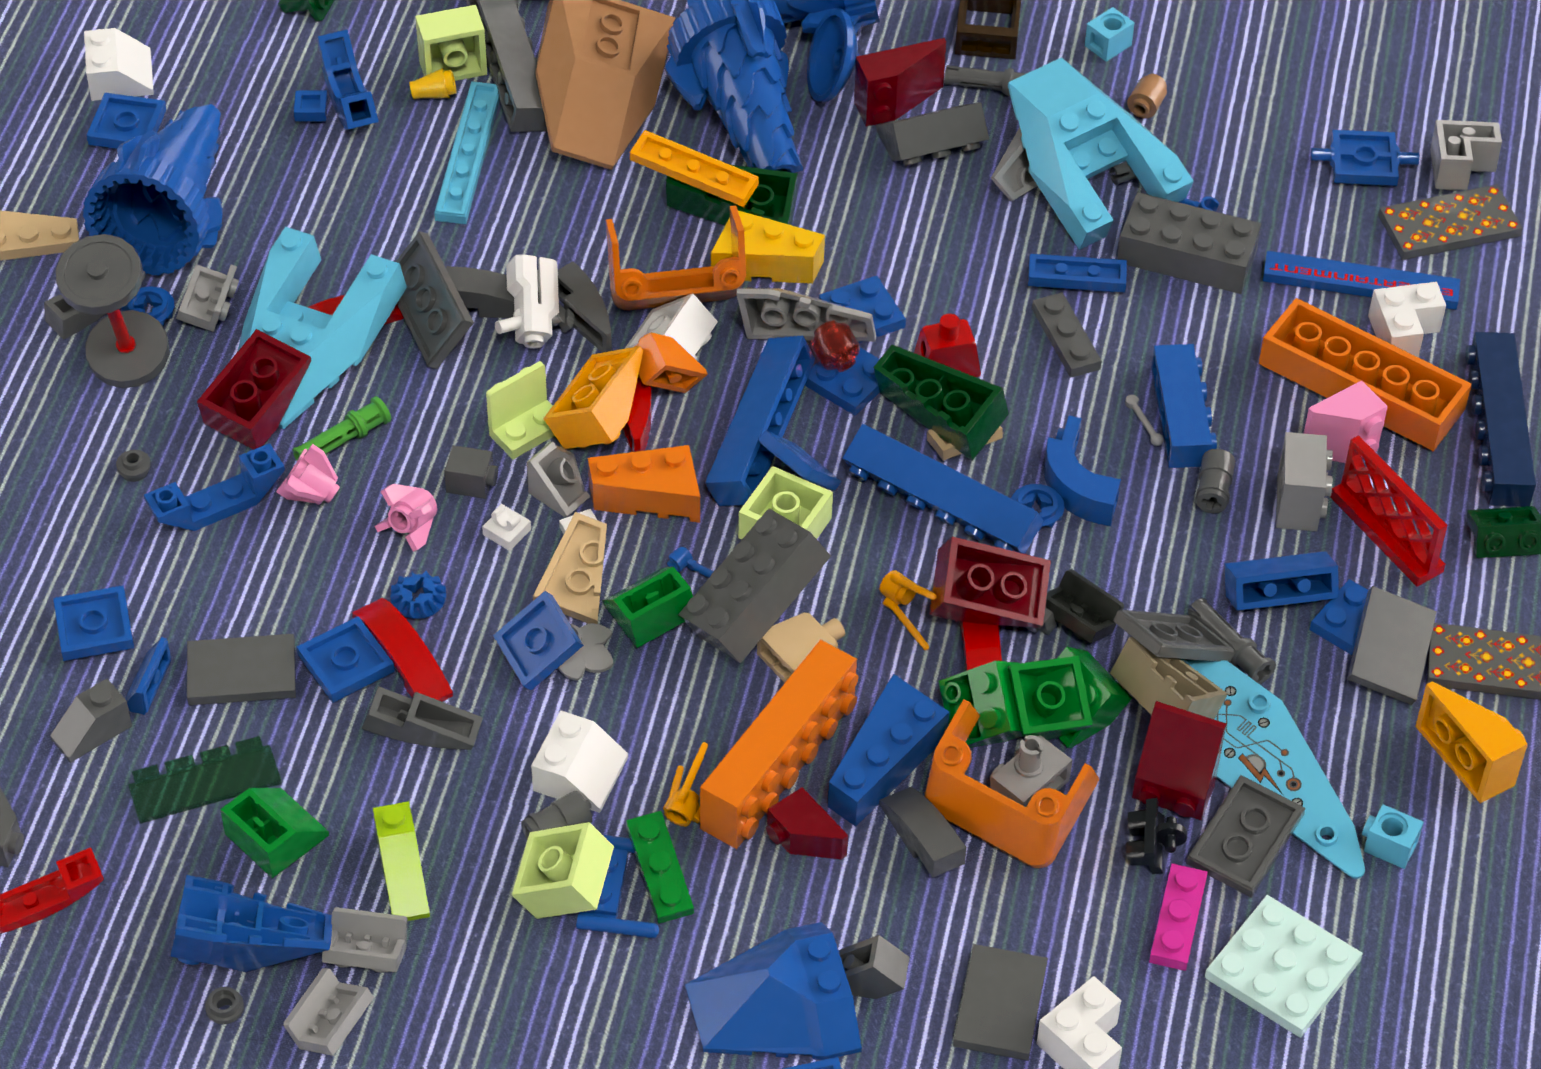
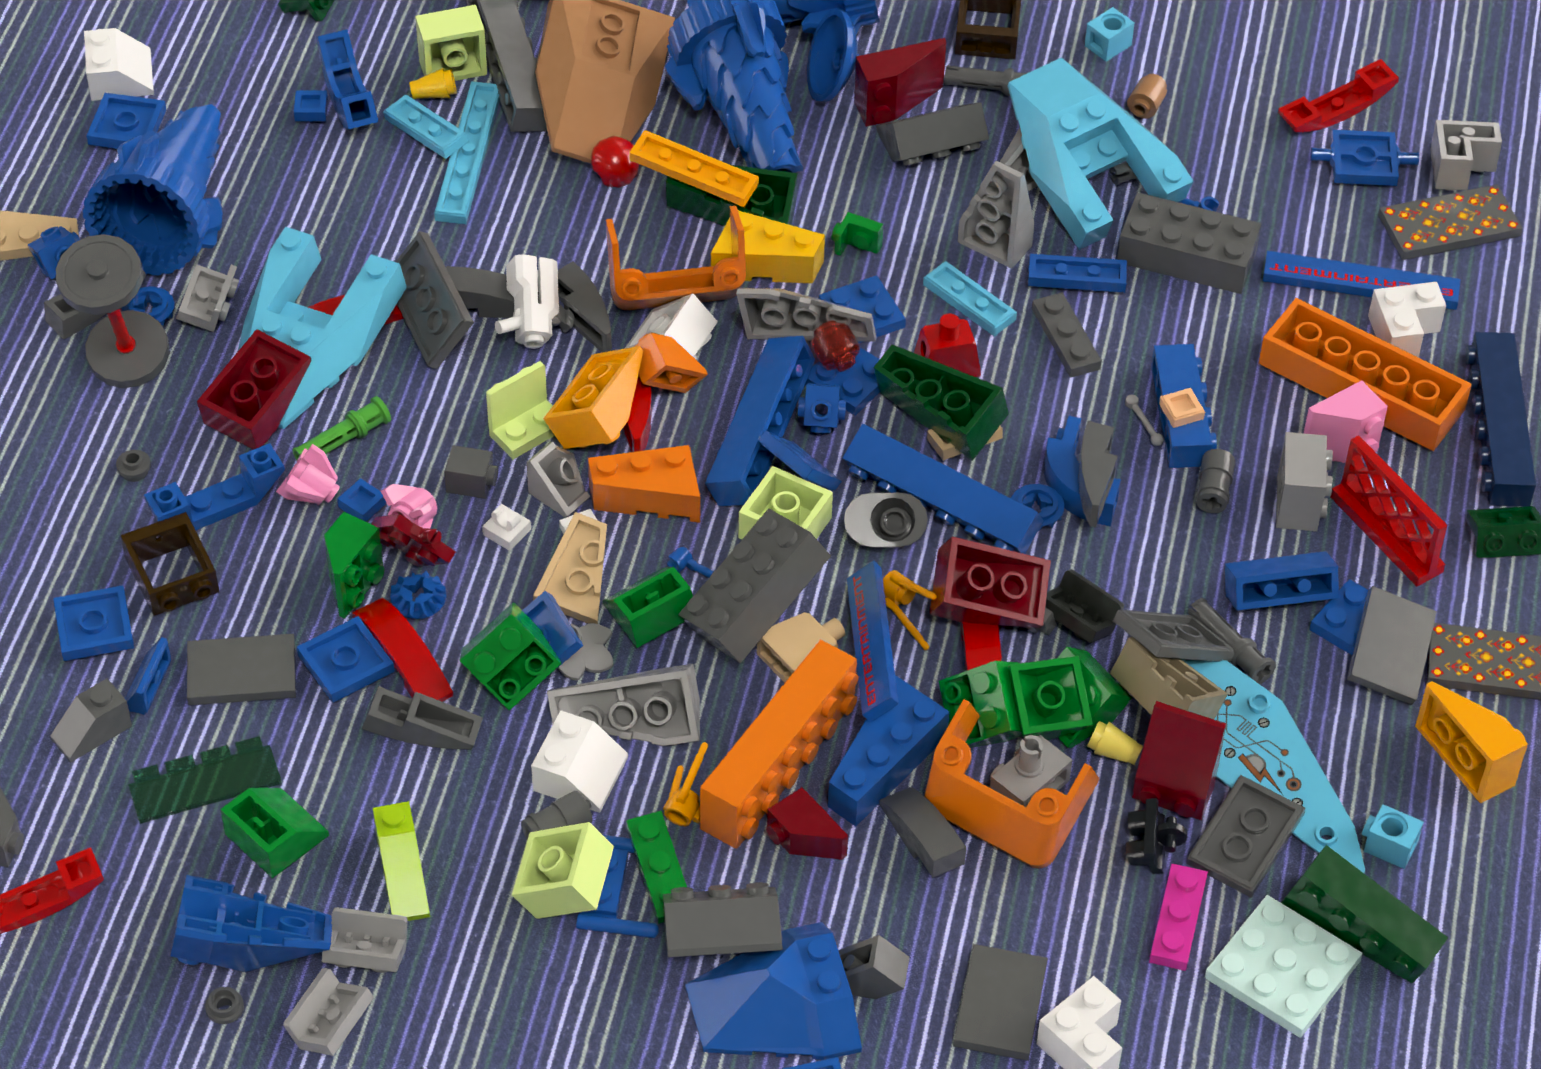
none -> blue brick [28,226,80,280]
none -> dark brown window [120,512,219,616]
none -> green slope [324,512,385,619]
none -> blue plate [337,478,387,522]
none -> dark red plate [372,514,456,567]
none -> medium azure tile [383,95,469,159]
none -> green slope [459,602,561,711]
none -> light grey wedge [547,664,700,746]
none -> red hair [591,136,639,188]
none -> dark grey slope [663,882,783,957]
none -> blue brick [798,383,846,433]
none -> green bracket [831,212,883,256]
none -> dark grey piece [844,492,928,547]
none -> blue tile [847,560,899,722]
none -> medium azure tile [923,261,1017,336]
none -> light grey wedge [958,161,1034,269]
none -> dark grey slope [1078,421,1118,528]
none -> light yellow cone [1087,721,1143,765]
none -> light nougat tile [1159,388,1205,428]
none -> red slope [1278,59,1399,132]
none -> dark green wedge [1281,845,1448,984]

